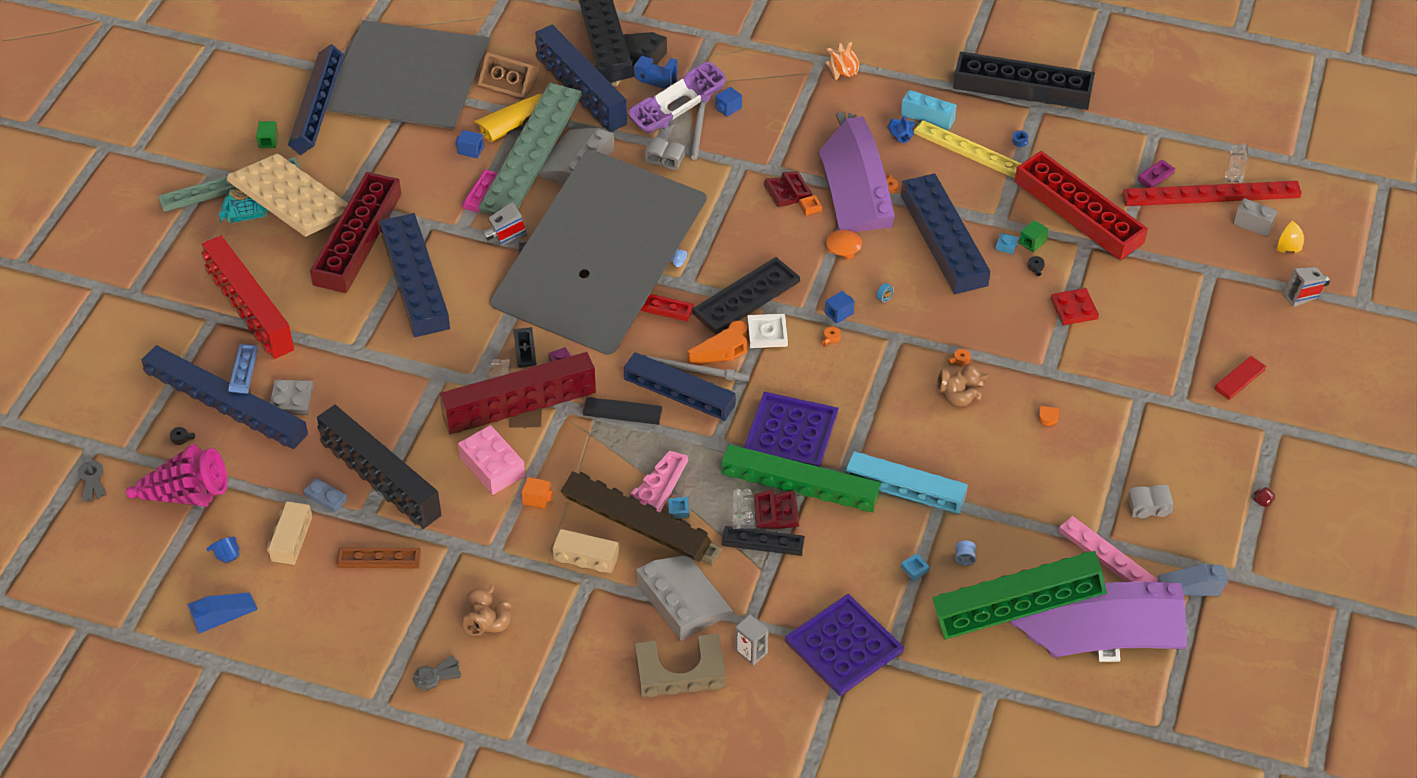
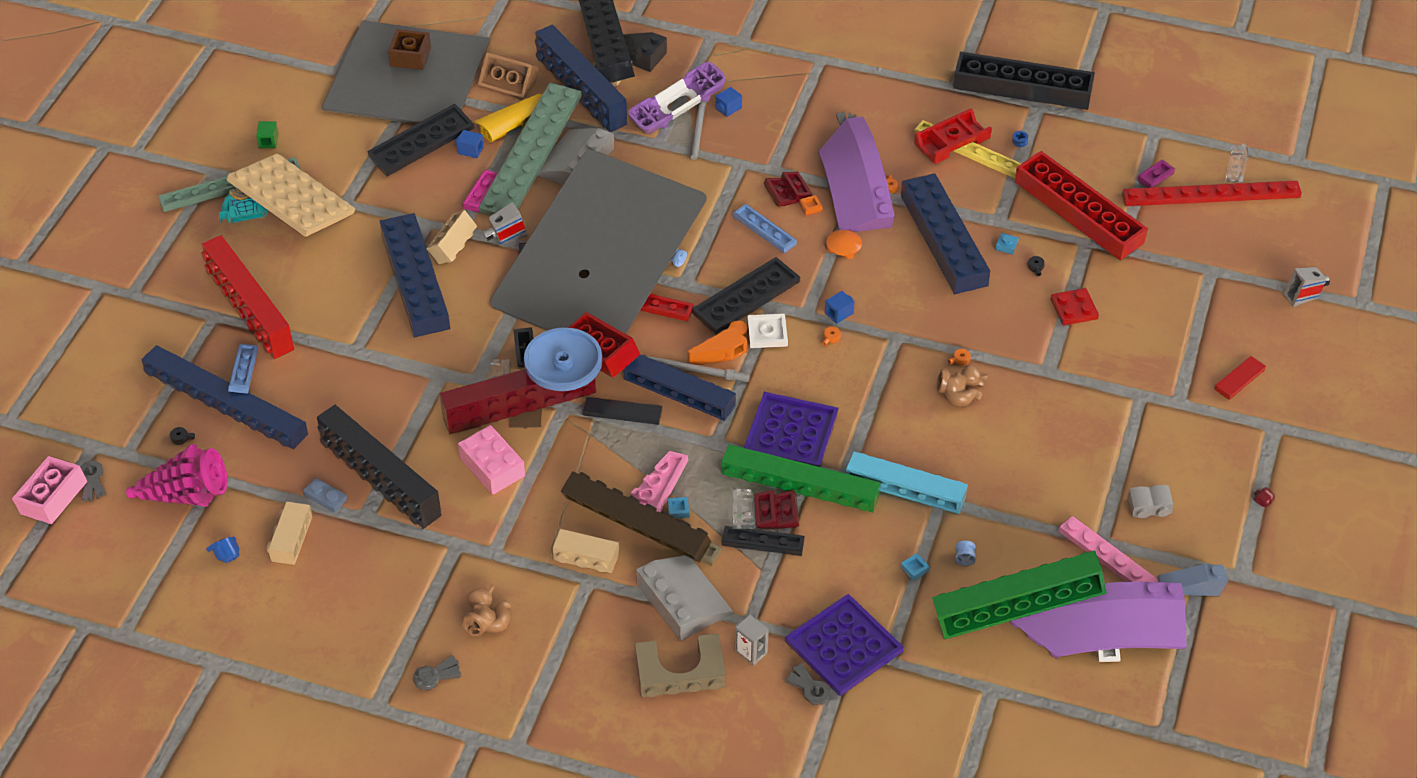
blue slope [187,592,258,634] -> none
light grey plate [270,379,314,415] -> none
dark blue brick [288,44,344,155] -> none
dark red brick [310,172,401,293] -> none
dark orange tile [337,547,421,568] -> none
orange brick [521,477,554,509] -> none
blue piece [634,56,678,90] -> none
light grey brick [645,138,685,170] -> none
light nougat hair [826,42,859,80] -> none
dark azure tile [877,283,894,303] -> none
blue piece [887,115,915,143] -> none
medium azure brick [901,90,957,131] -> none
green brick [1019,220,1049,253] -> none
orange tile [1039,406,1059,426] -> none
light grey brick [1234,198,1278,237] -> none
yellow brick [1276,221,1304,253] -> none
none -> bright pink brick [12,456,87,524]
none -> black plate [367,103,475,177]
none -> reddish brown brick [388,29,431,70]
none -> tan brick [427,210,477,264]
none -> medium blue dish [524,328,602,391]
none -> red brick [568,312,640,378]
none -> medium blue tile [733,204,797,253]
none -> dark grey piece [786,663,830,705]
none -> red piece [914,108,992,164]

